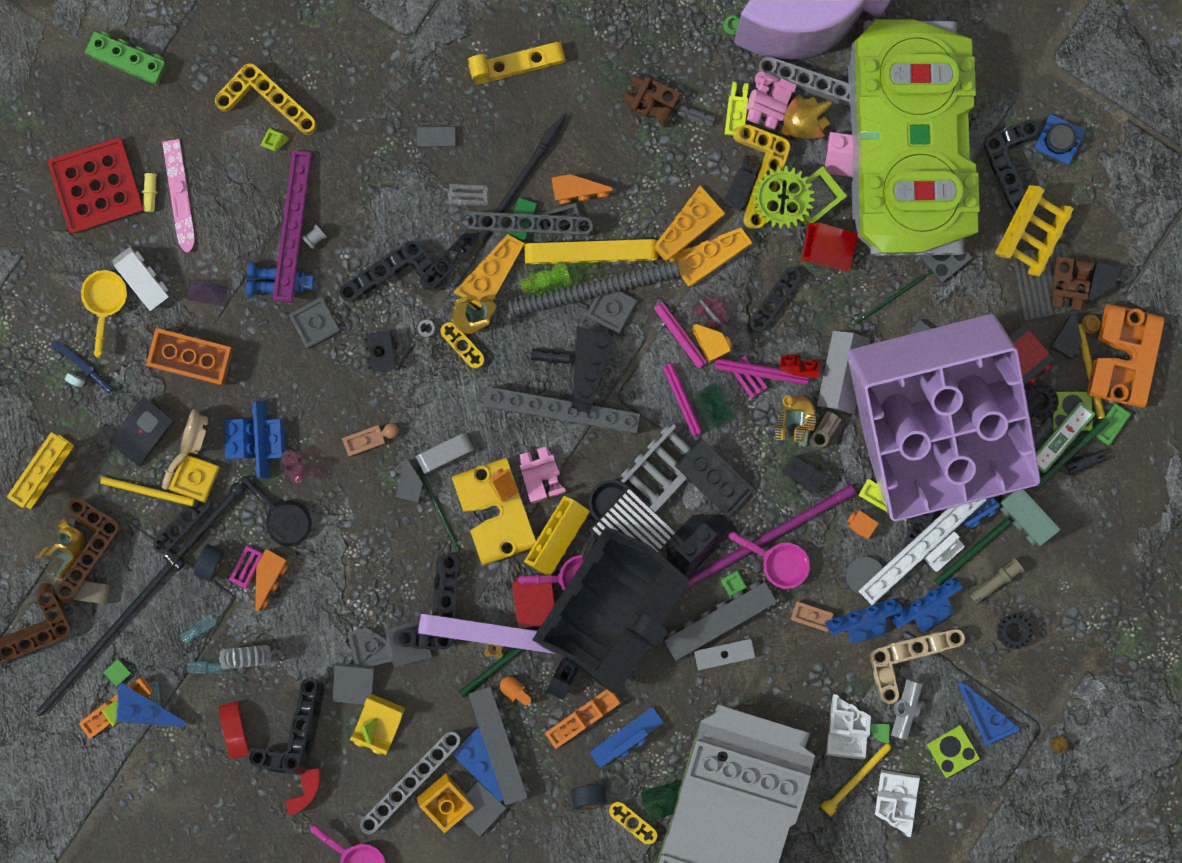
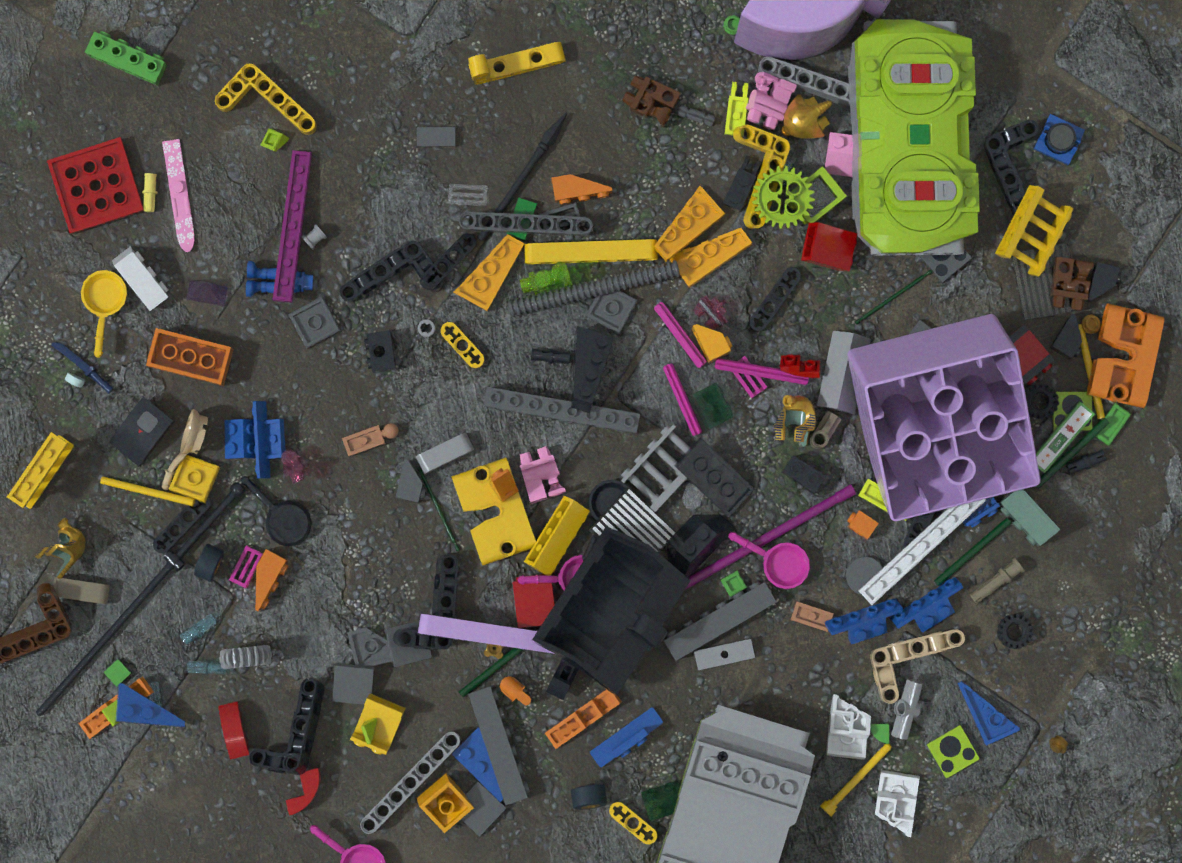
reddish brown beam [57,498,118,604] -> none
pearl gold piece [451,295,496,334] -> none
white bracket [923,532,964,572] -> none

